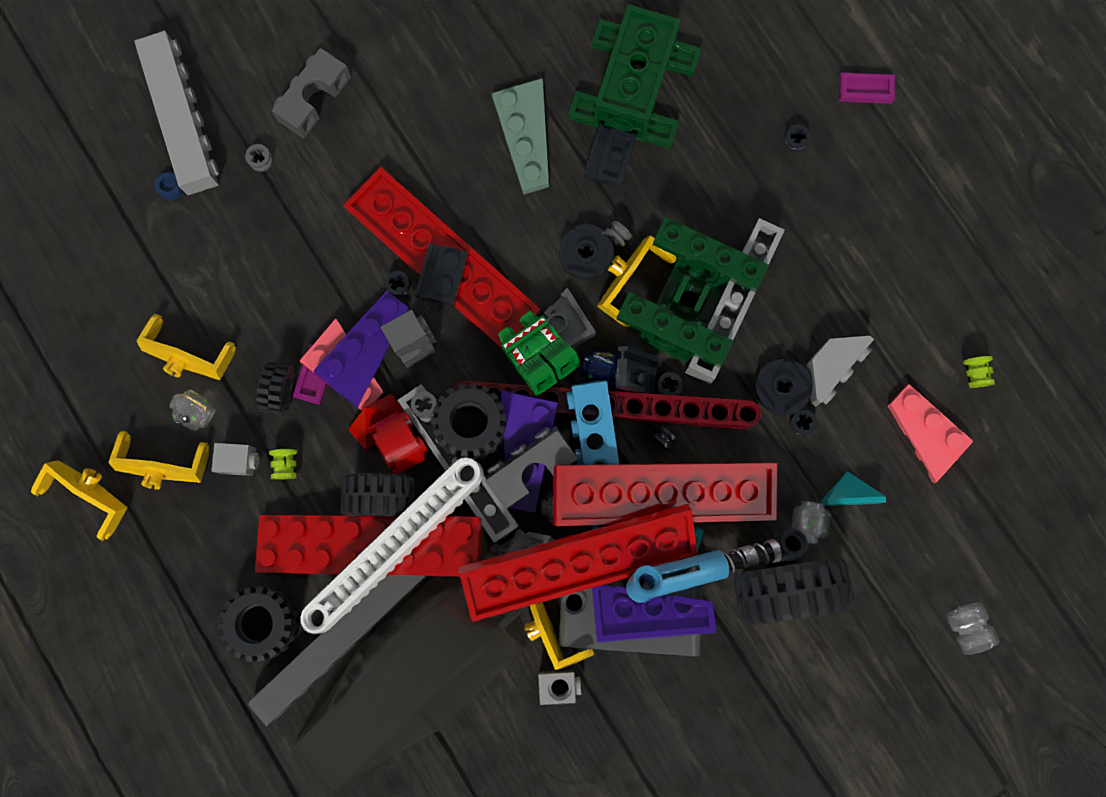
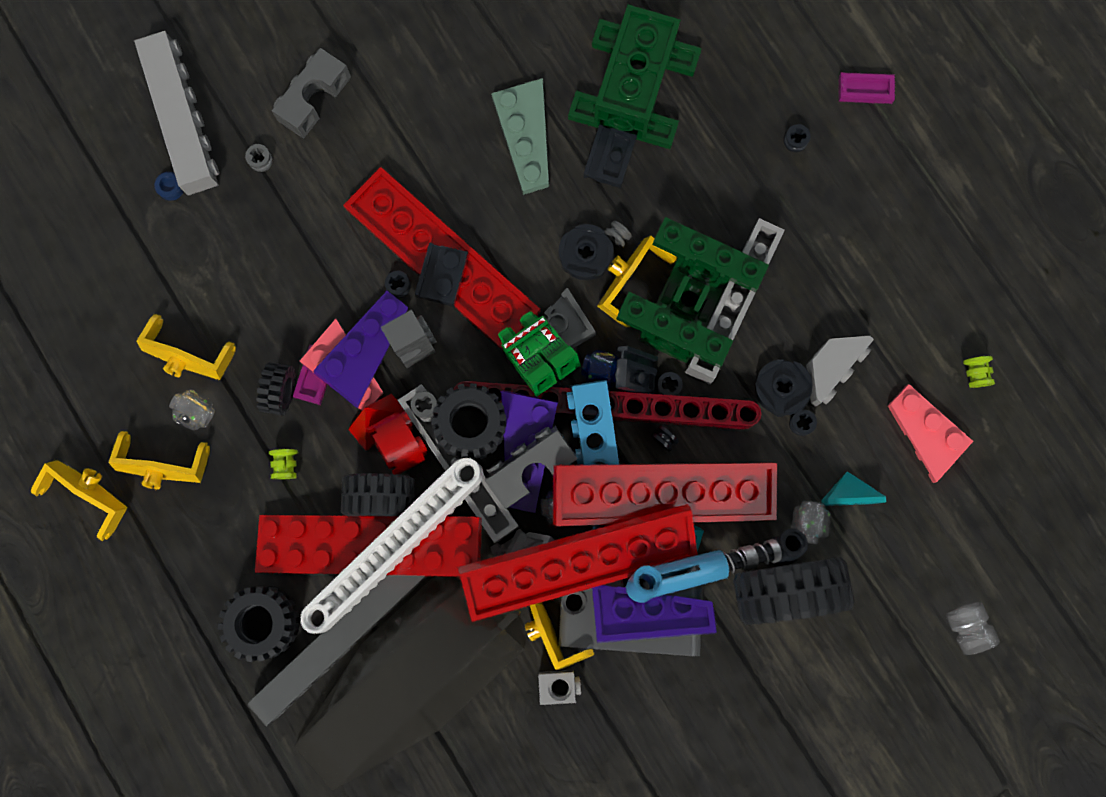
light grey brick [211,443,259,476] -> none

